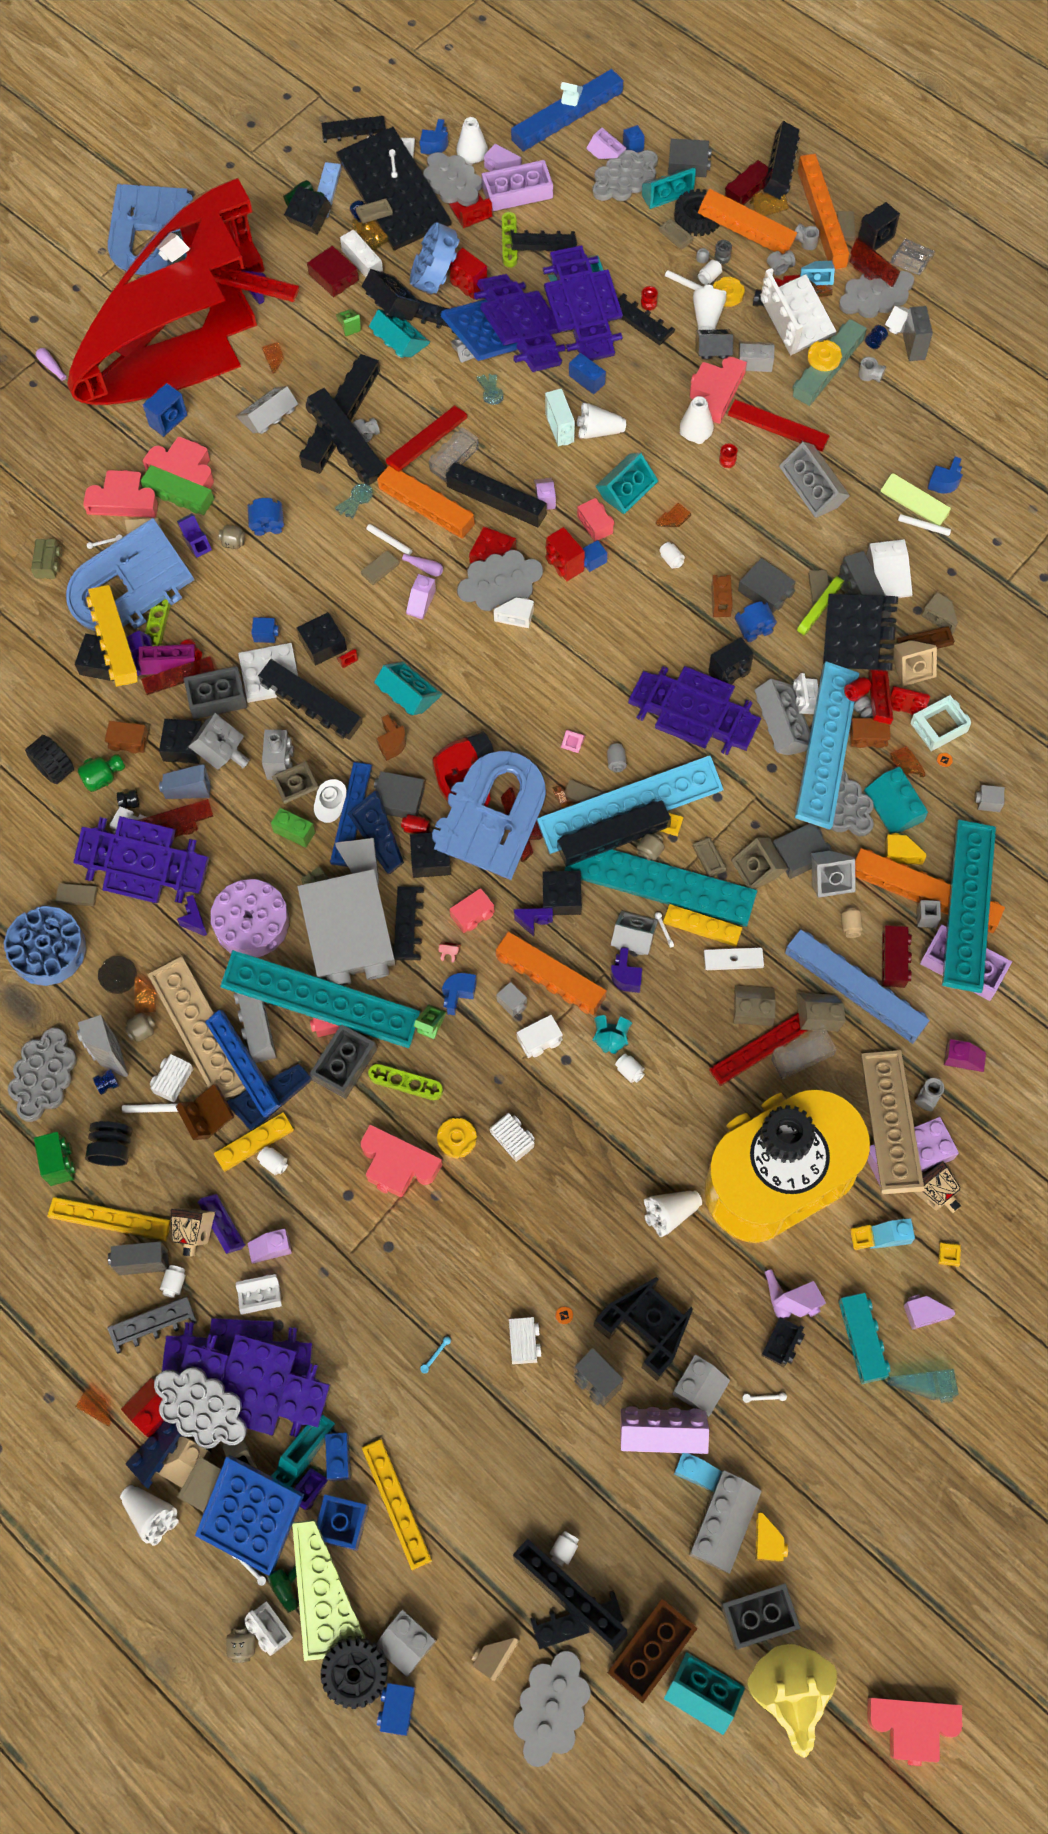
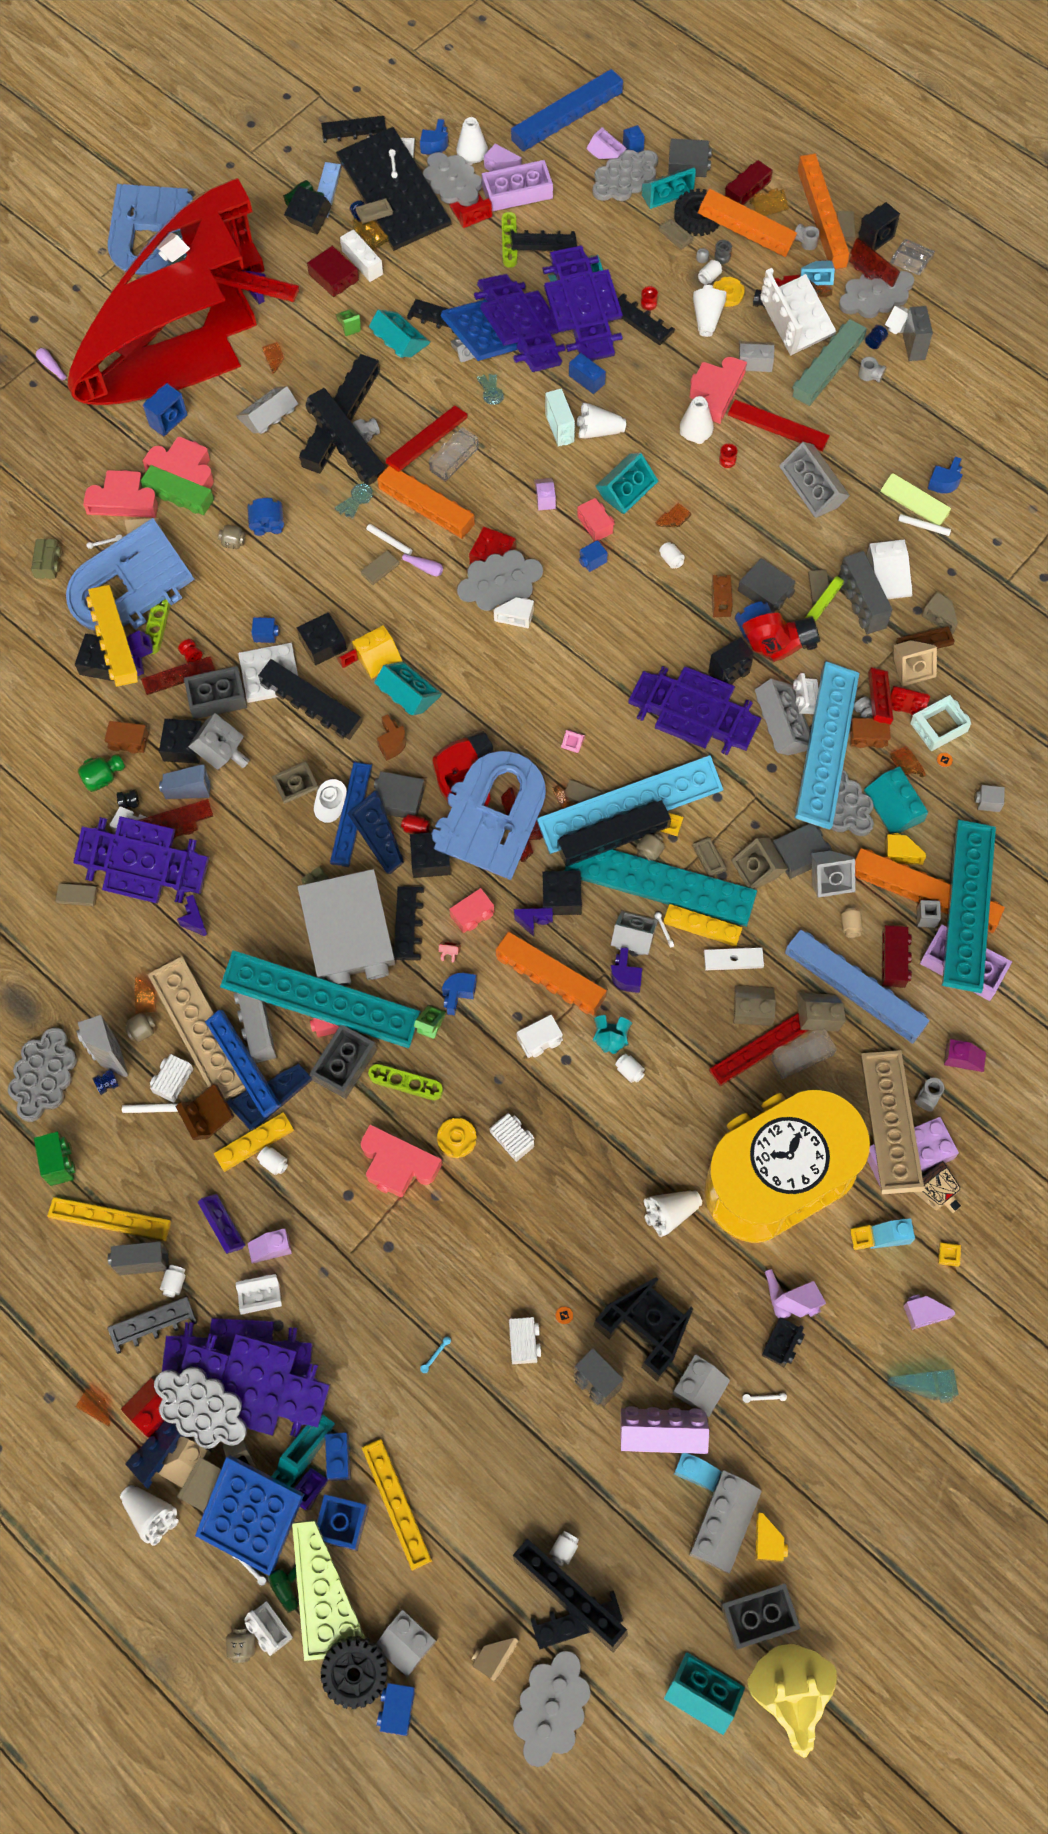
medium blue brick [4,906,86,986] -> none
black tyre [25,735,74,785] -> none
black wheel [85,1121,132,1166] -> none
clear smoke tile [98,956,137,994] -> none
magenta slope [139,644,195,675] -> none
tan torso [171,1208,215,1256] -> none
dark purple brick [177,514,212,558] -> none
lavender brick [211,879,289,957] -> none
light grey brick [262,730,294,780] -> none
bright green brick [271,808,315,848] -> none
light grey slope [335,838,380,885] -> none
black brick [361,269,421,321] -> none
lavender slope [406,574,436,619] -> none
medium blue brick [410,222,459,294] -> none
black brick [446,462,547,528] -> none
red brick [449,248,487,300] -> none
light grey brick [496,982,527,1017] -> none
red brick [545,527,585,581] -> none
light aqua slope [561,82,583,106] -> none
light grey brick [607,744,627,773] -> none
reddish brown brick [607,1599,698,1704] -> none
white bar [665,270,703,291] -> none
brick [695,329,733,359] -> none
black tyre [760,1105,816,1163] -> none
black brick [763,121,800,200] -> none
light grey piece [767,250,796,276] -> none
yellow tile [808,340,842,371] -> none
black hinge [823,594,898,671] -> none
teal brick [838,1293,890,1384] -> none
red brick [844,677,871,701] -> none
coral brick [867,1698,962,1766] -> none
none -> yellow slope [352,625,403,679]
none -> red piece [742,613,820,662]

